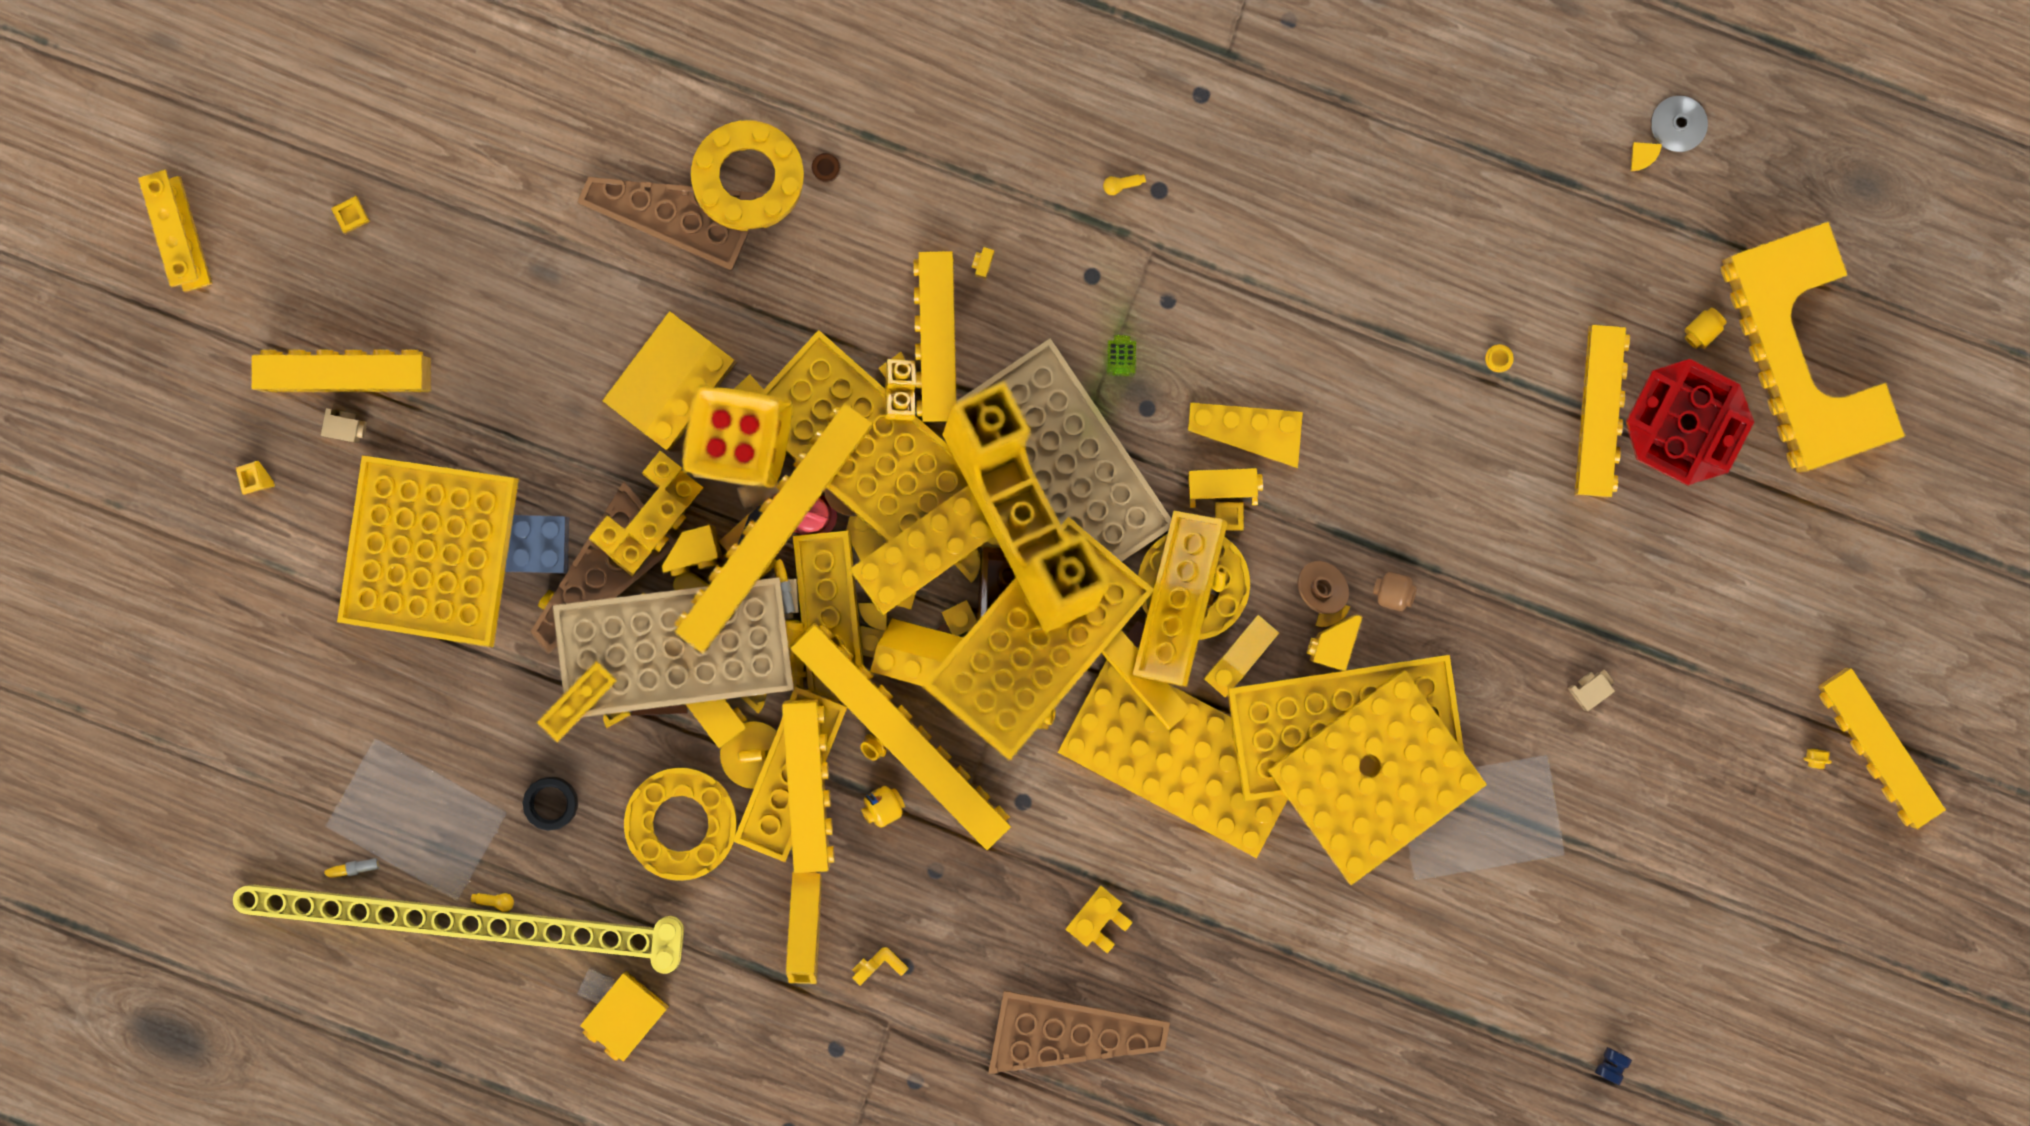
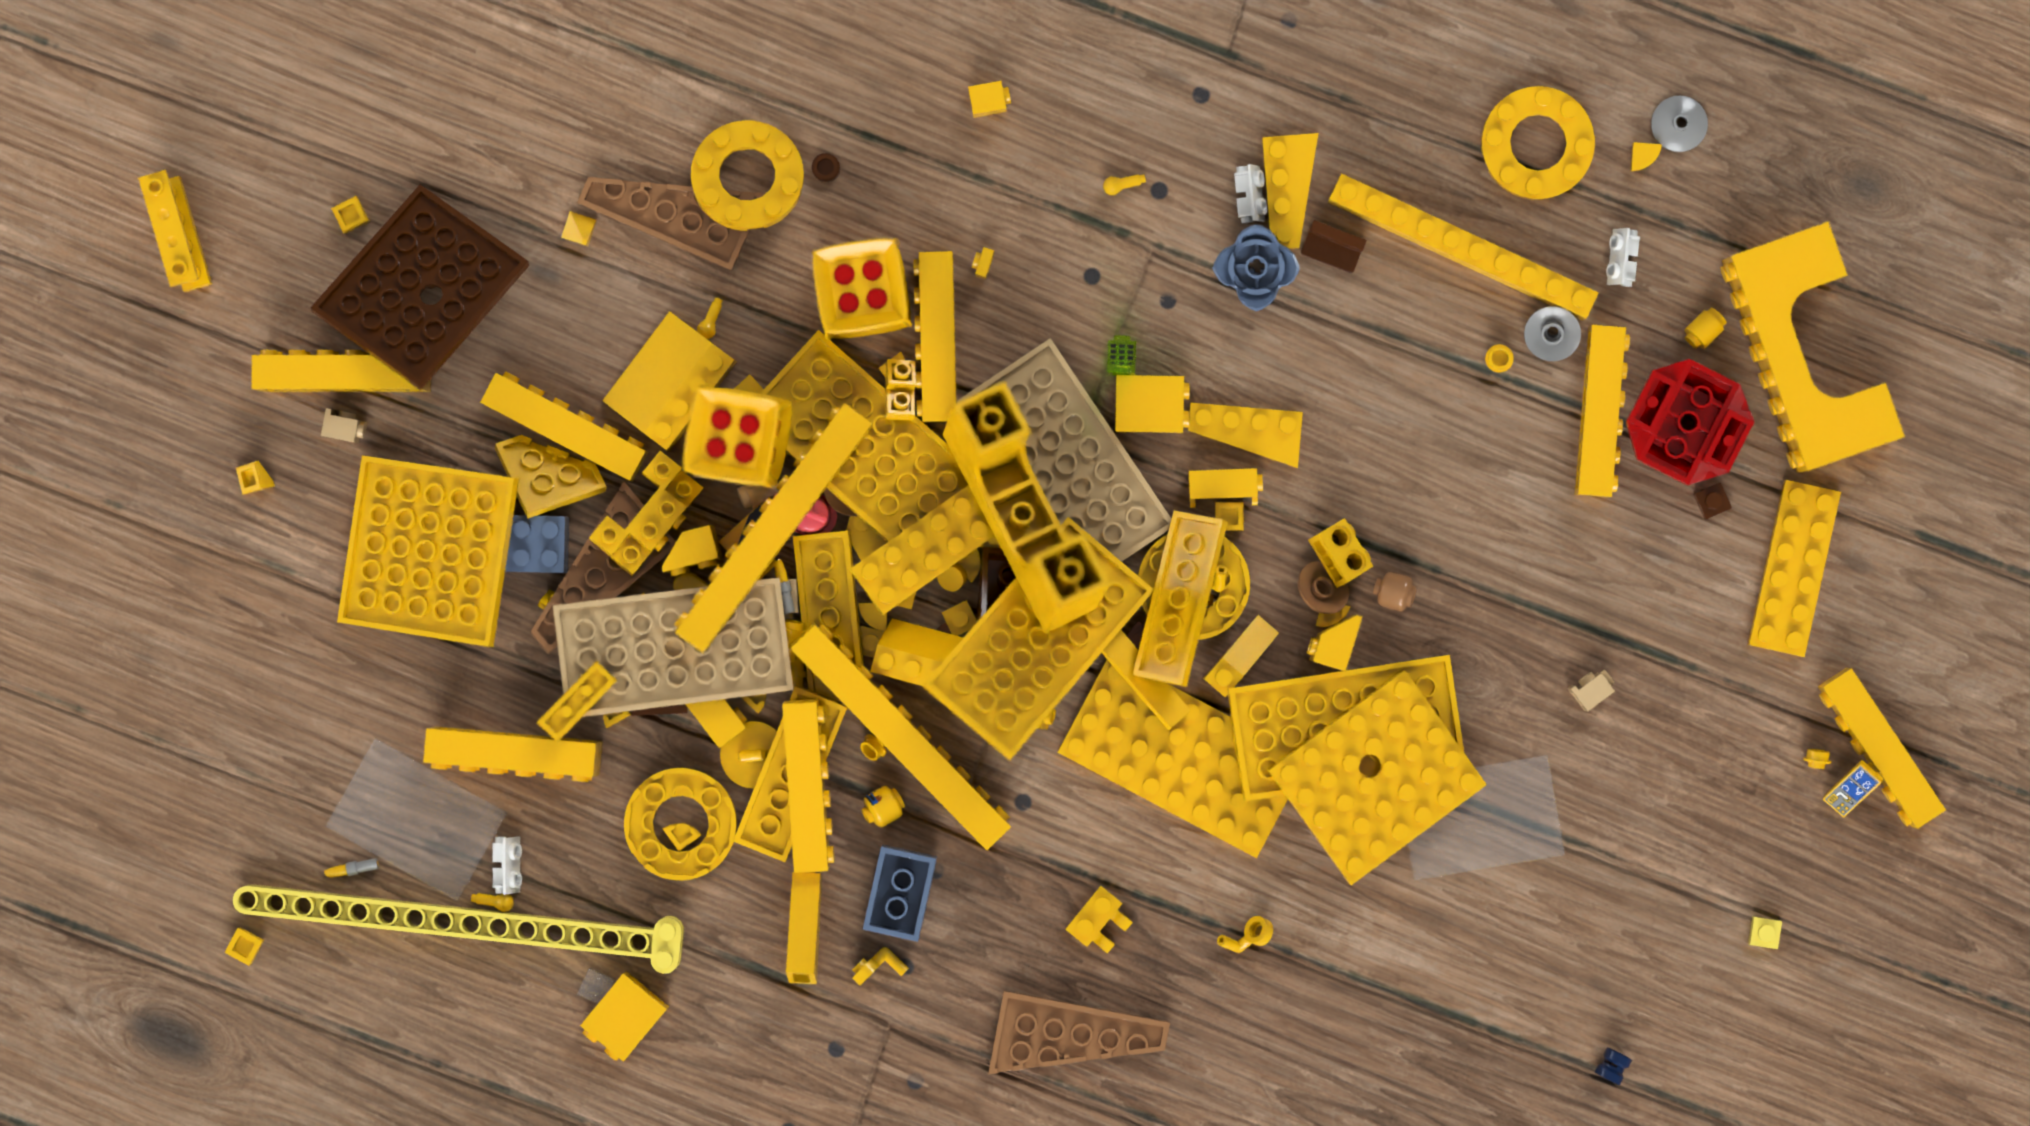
black tyre [522,776,578,831] -> none
none -> yellow plate [224,927,264,966]
none -> reddish brown plate [310,185,530,391]
none -> yellow brick [423,726,603,782]
none -> yellow brick [480,371,648,482]
none -> white hinge [492,836,522,895]
none -> yellow plate [495,435,607,519]
none -> yellow slope [561,211,597,247]
none -> yellow tile [663,823,702,852]
none -> yellow piece [697,297,723,339]
none -> yellow piece [811,238,912,340]
none -> sand blue brick [863,844,938,942]
none -> yellow tile [937,563,967,592]
none -> yellow brick [968,81,1011,118]
none -> yellow panel [1115,375,1190,434]
none -> sand blue brick [1213,224,1300,311]
none -> yellow plate [1217,916,1273,953]
none -> white hinge [1234,164,1267,224]
none -> yellow wing [1262,133,1319,249]
none -> reddish brown panel [1301,220,1367,273]
none -> yellow brick [1308,518,1374,588]
none -> yellow brick [1327,173,1599,321]
none -> yellow plate [1481,86,1595,200]
none -> light grey dish [1524,306,1581,361]
none -> white hinge [1606,228,1640,287]
none -> reddish brown plate [1693,482,1732,520]
none -> yellow plate [1748,480,1841,657]
none -> light yellow plate [1748,916,1782,949]
none -> tile [1823,760,1883,817]

